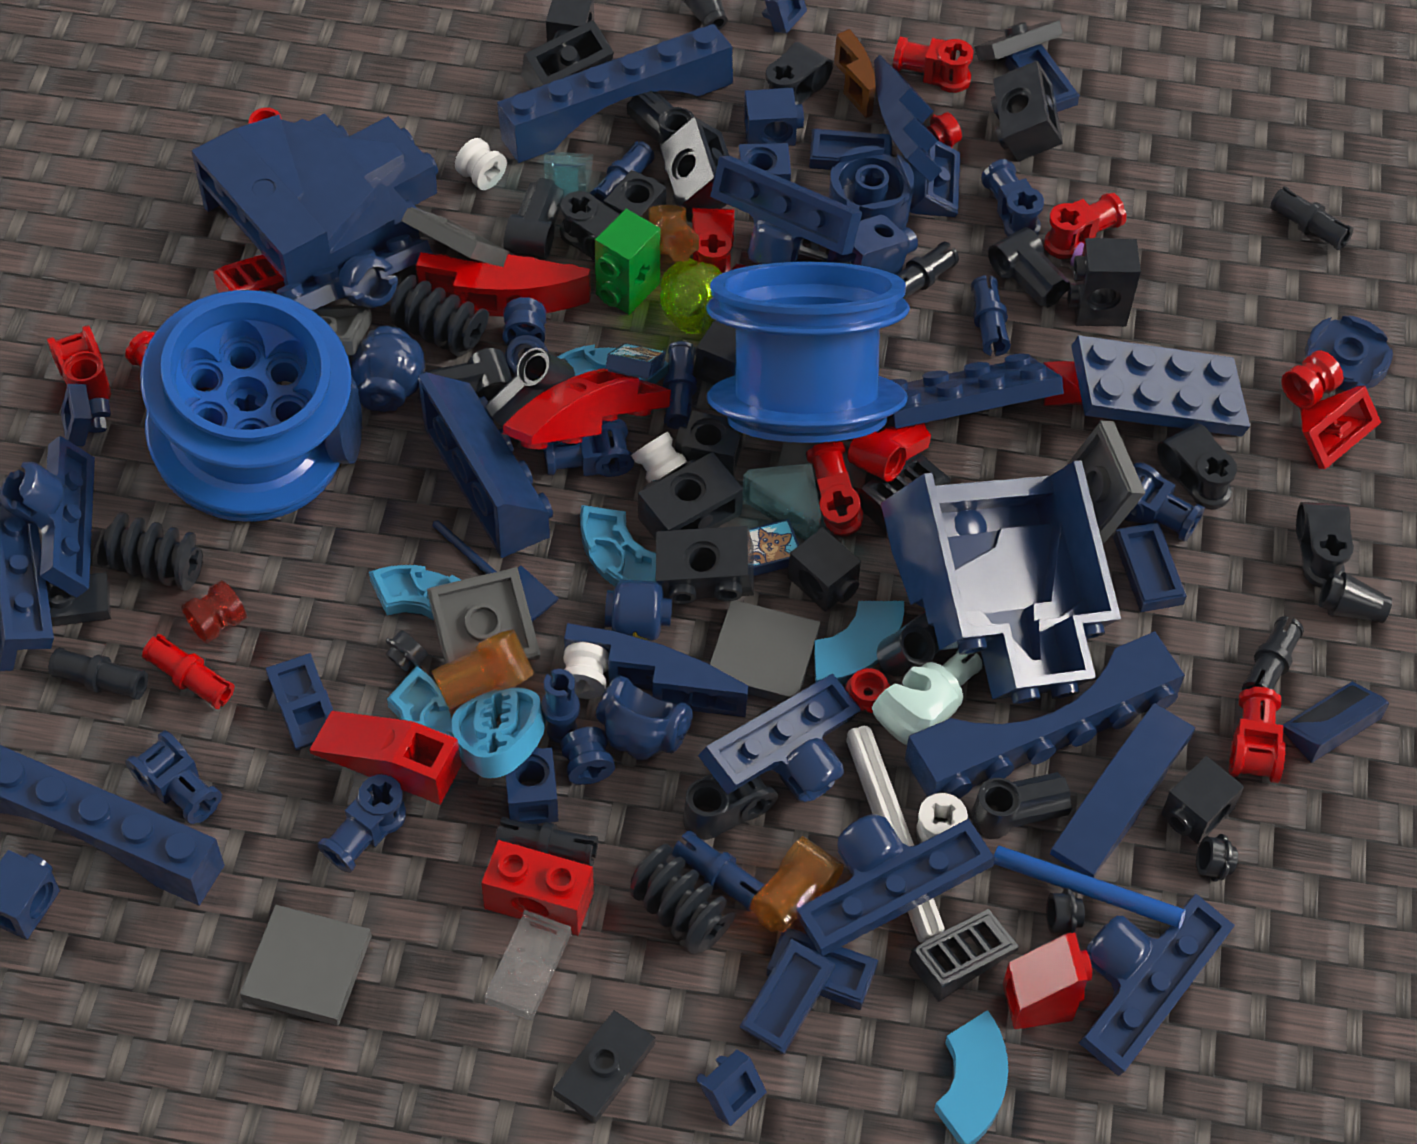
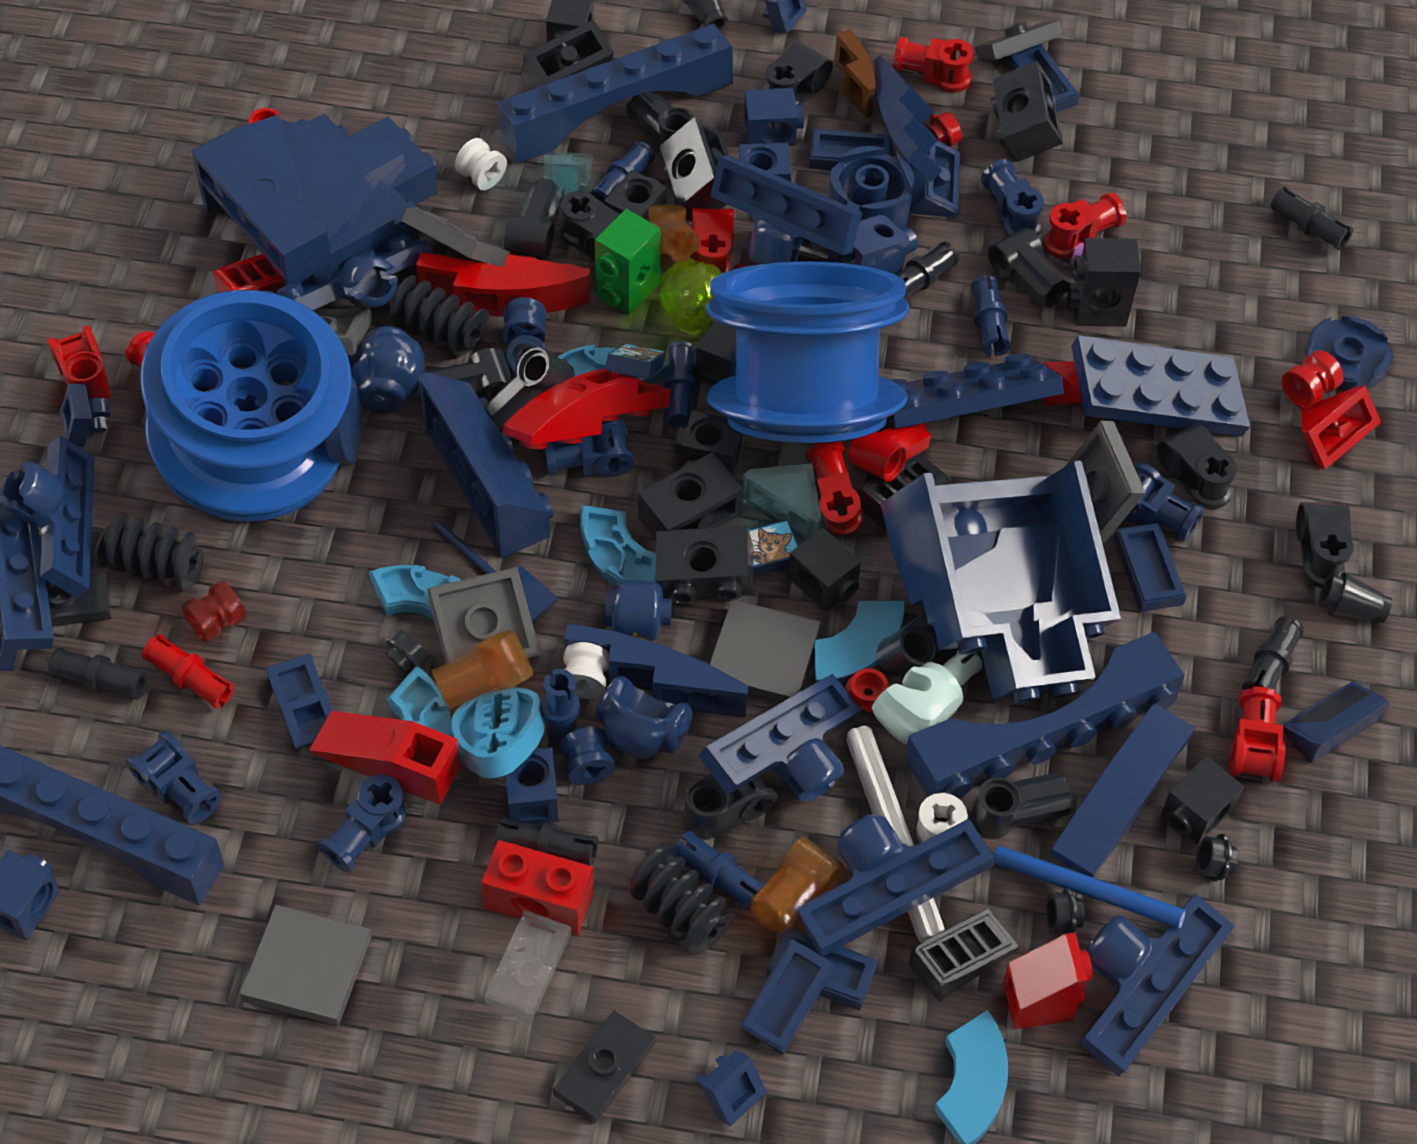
white wheel [631,432,687,483] -> none

